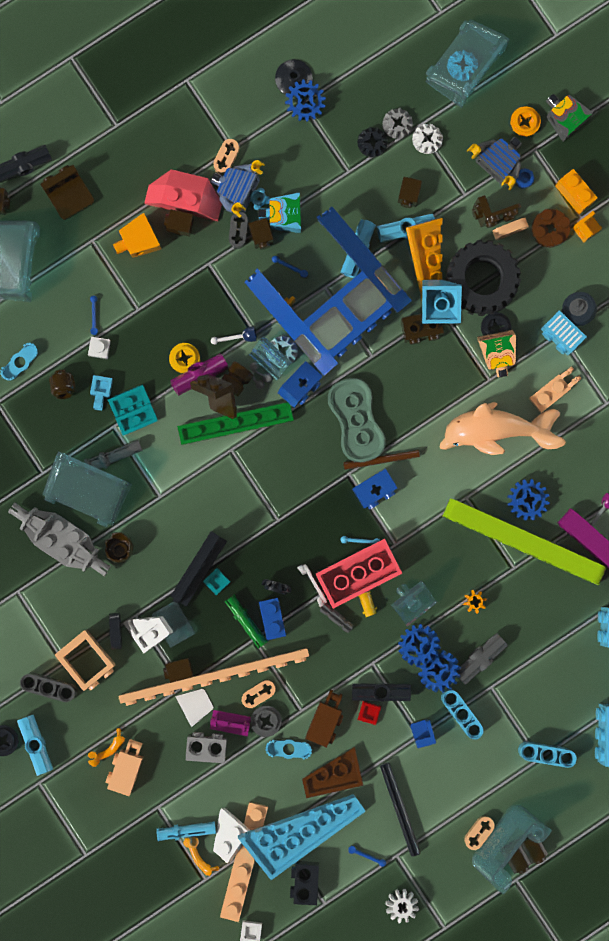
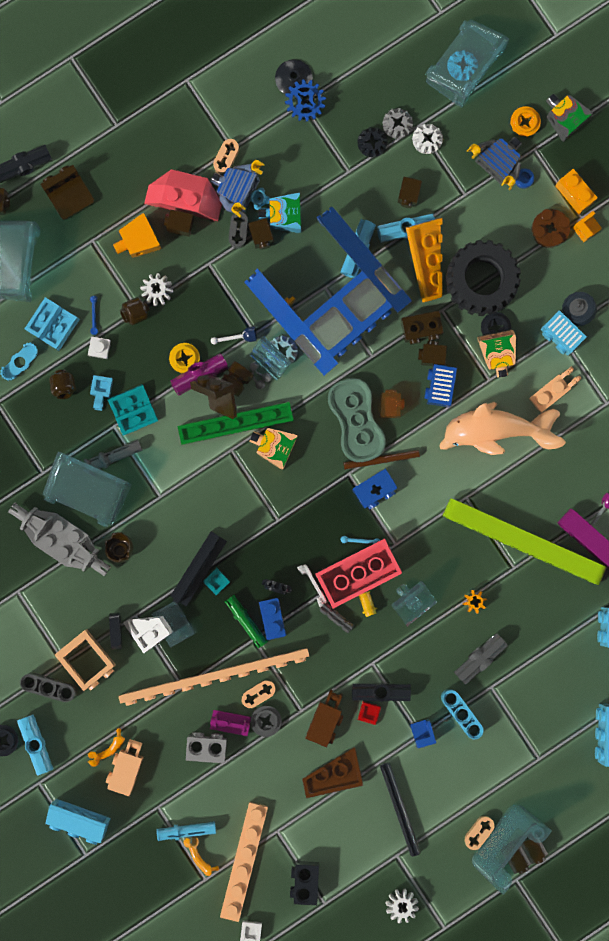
dark brown brick [163,657,194,683] -> none
white sticker [175,689,213,727] -> none
white wing [213,808,251,863] -> none
medium azure wing [238,794,365,880] -> none
medium azure piece [265,739,312,760] -> none
blue hinge [272,256,308,278] -> none
blue brick [278,361,323,408] -> none
blue hinge [348,846,386,867] -> none
blue gear [398,624,441,667] -> none
blue gear [418,650,461,693] -> none
medium azure slope [422,280,462,324] -> none
dark brown bracket [472,195,521,228] -> none
light nougat beam [492,218,529,240] -> none
blue gear [507,479,550,521] -> none
medium azure beam [518,741,577,768] -> none
none -> medium azure slope [25,297,80,351]
none -> medium azure slope [45,799,111,845]
none -> dark brown head [120,297,150,325]
none -> white gear [140,273,173,306]
none -> torso [249,428,297,470]
none -> clear orange brick [380,390,404,418]
none -> dark brown brick [418,341,447,366]
none -> blue brick [424,364,457,408]

